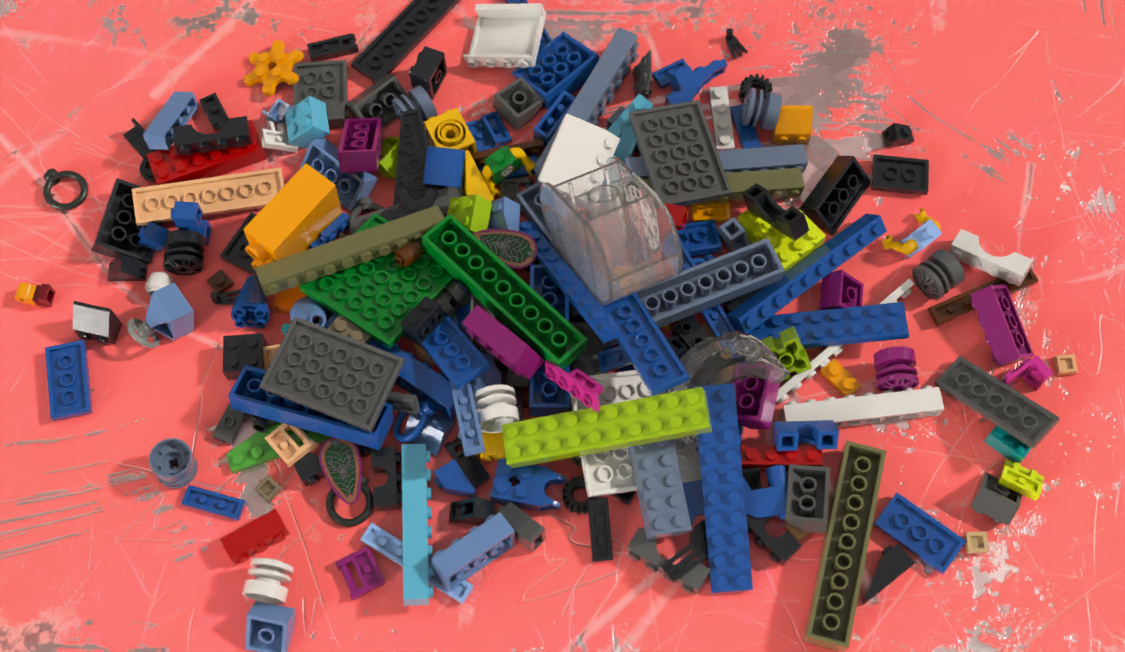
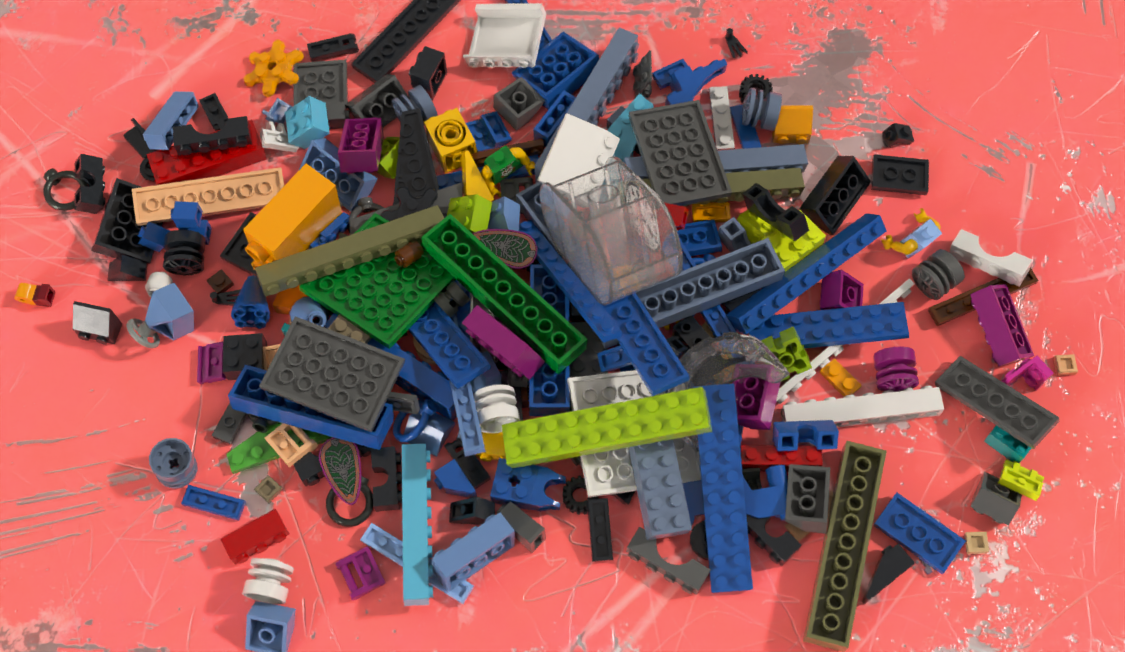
blue plate [45,340,93,421] -> none
black brick [400,296,445,345] -> none
blue slope [423,147,465,188] -> none
dark pink bracket [545,360,603,412] -> none
black tile [661,541,706,584] -> none
none -> black arch [74,154,105,214]
none -> magenta plate [197,341,226,384]

